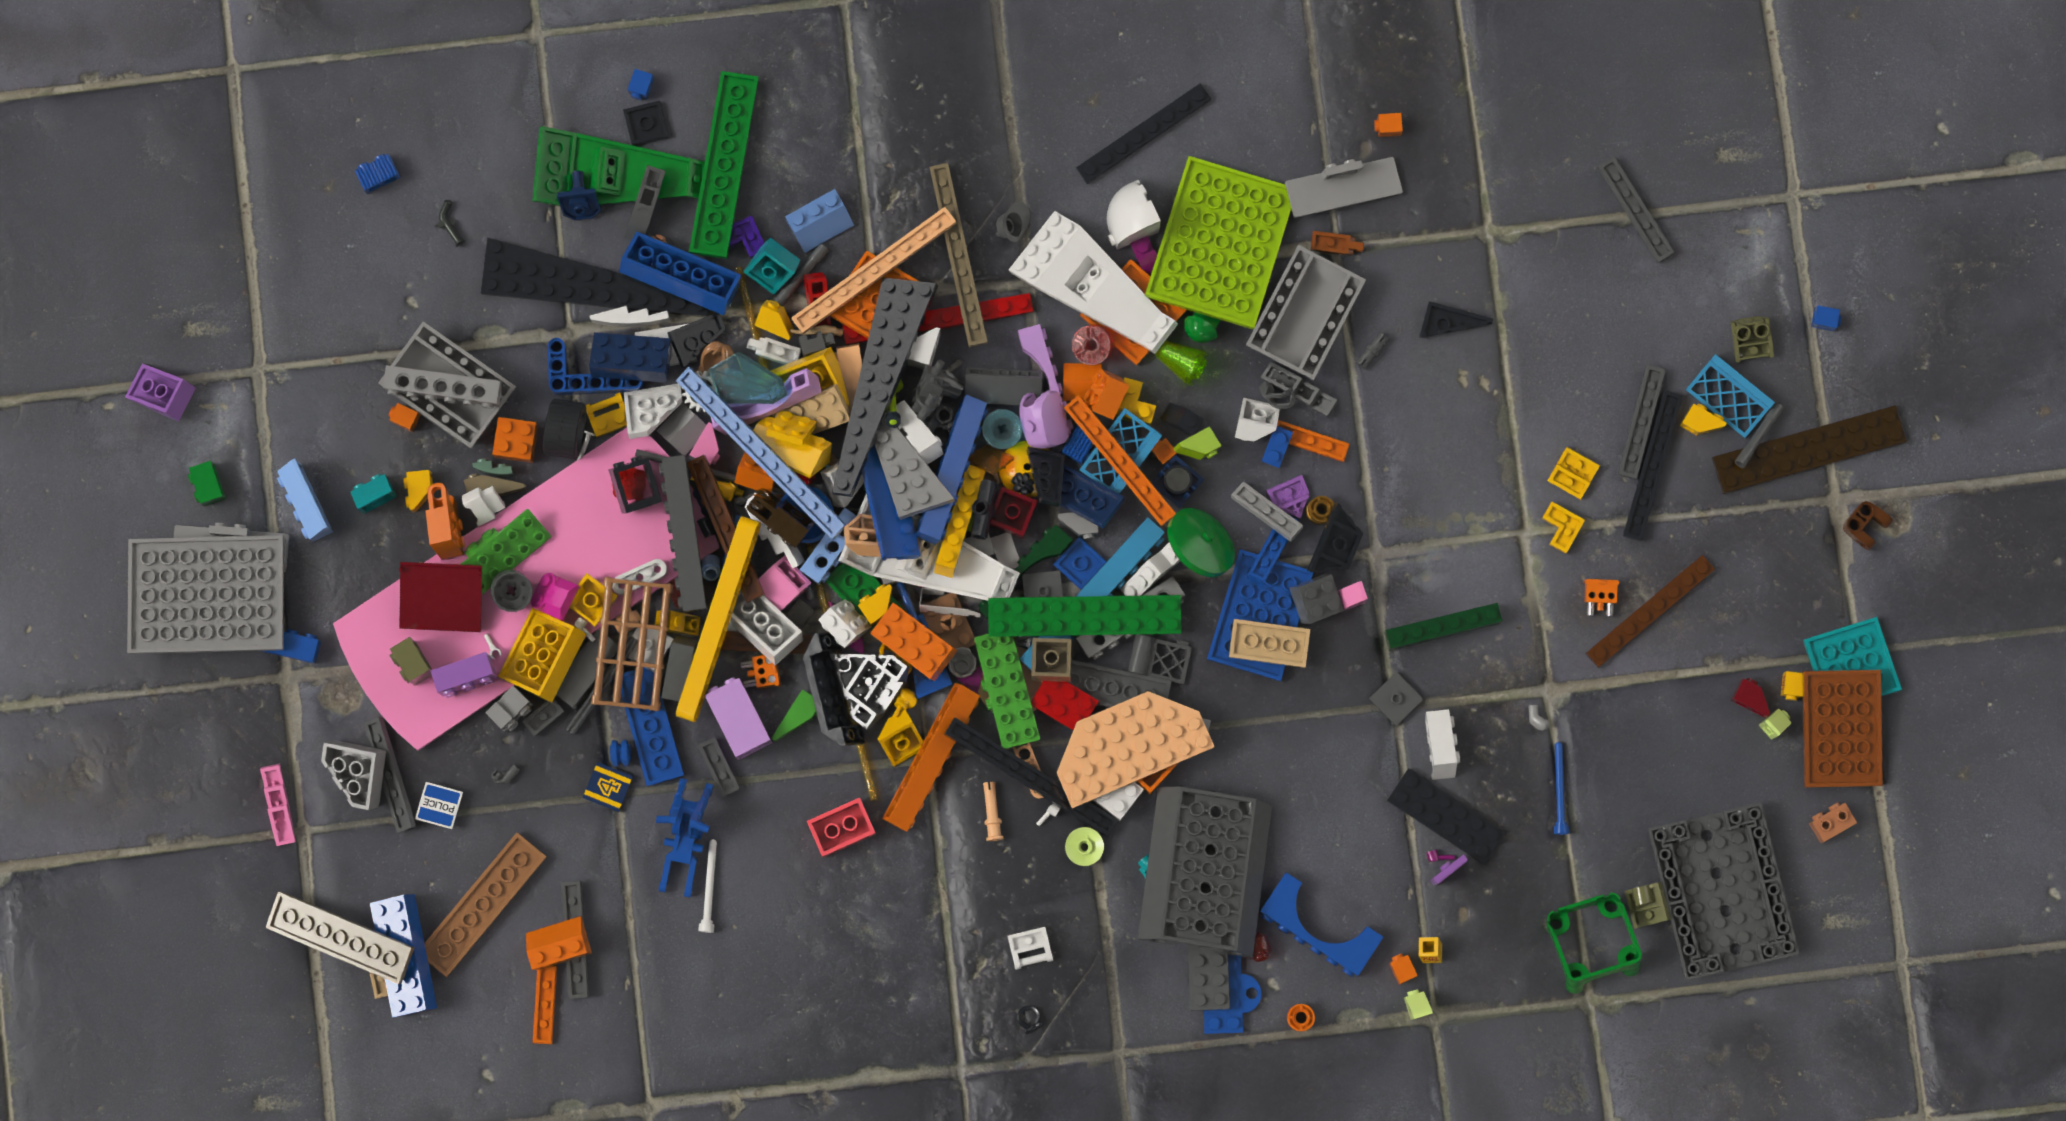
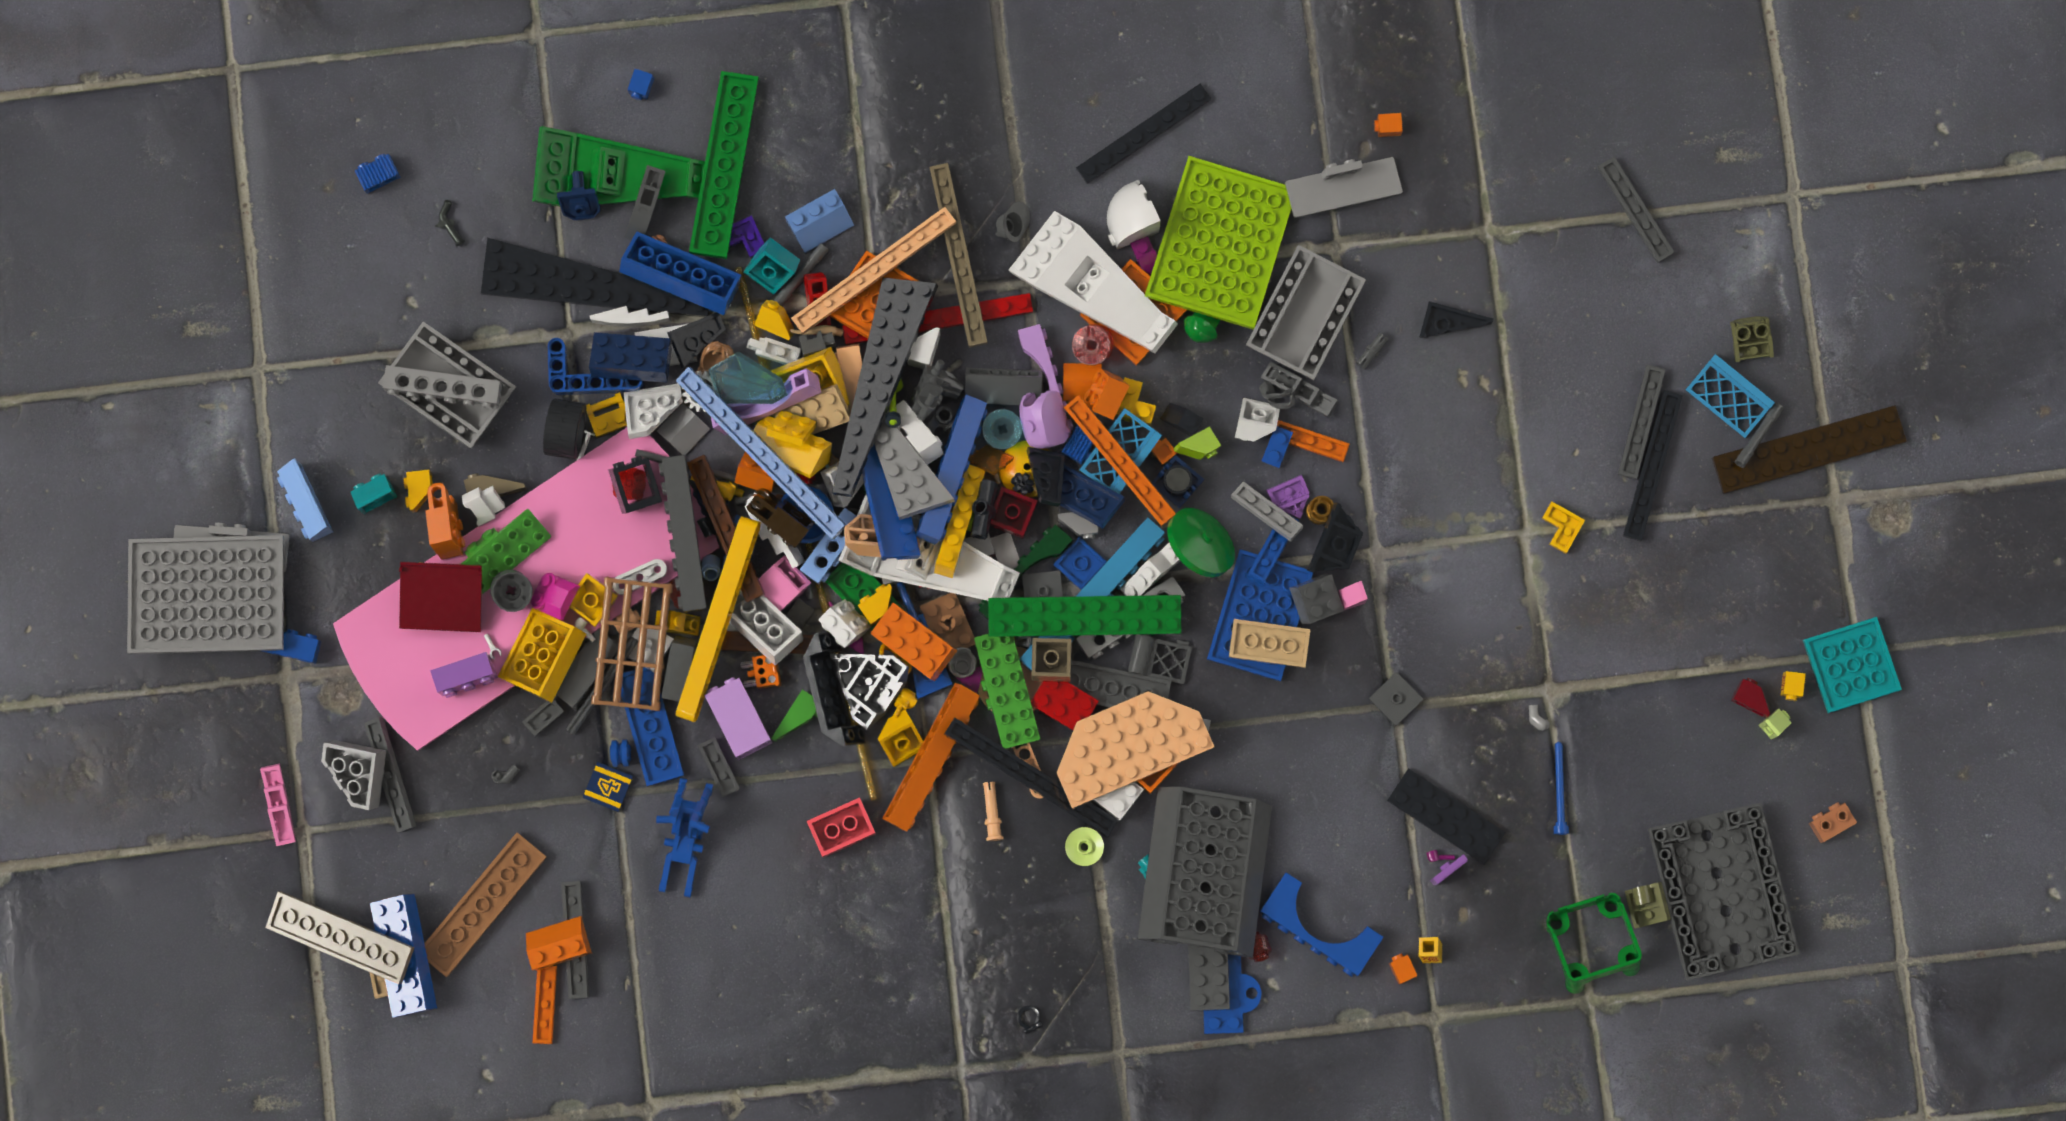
medium lavender slope [125,364,196,421] -> none
green brick [188,460,226,506] -> none
orange brick [389,403,421,432] -> none
olive brick [390,637,432,686] -> none
piece [415,782,463,829] -> none
sand green slope [472,459,514,477] -> none
light grey brick [485,686,533,732] -> none
orange brick [492,417,539,463] -> none
black tile [623,101,669,146] -> none
bright pink slope [689,422,721,466] -> none
white piece [698,839,717,933] -> none
white piece [920,588,980,617] -> none
white plate [1008,927,1053,970] -> none
white hand [1036,804,1060,826] -> none
clear neon green cone [1155,340,1209,386] -> none
orange wheel [1287,1004,1315,1032] -> none
dark orange hinge [1310,231,1364,255] -> none
dark green brick [1384,603,1503,651] -> none
yellowish green slope [1404,989,1433,1020] -> none
white wedge [1425,709,1460,780] -> none
yellow slope [1547,447,1600,500] -> none
orange piece [1583,579,1620,617] -> none
reddish brown plate [1585,555,1715,668] -> none
yellow slope [1680,404,1727,436] -> none
dark orange plate [1802,670,1883,787] -> none
blue brick [1811,305,1842,331] -> none
reddish brown piece [1843,501,1893,551] -> none

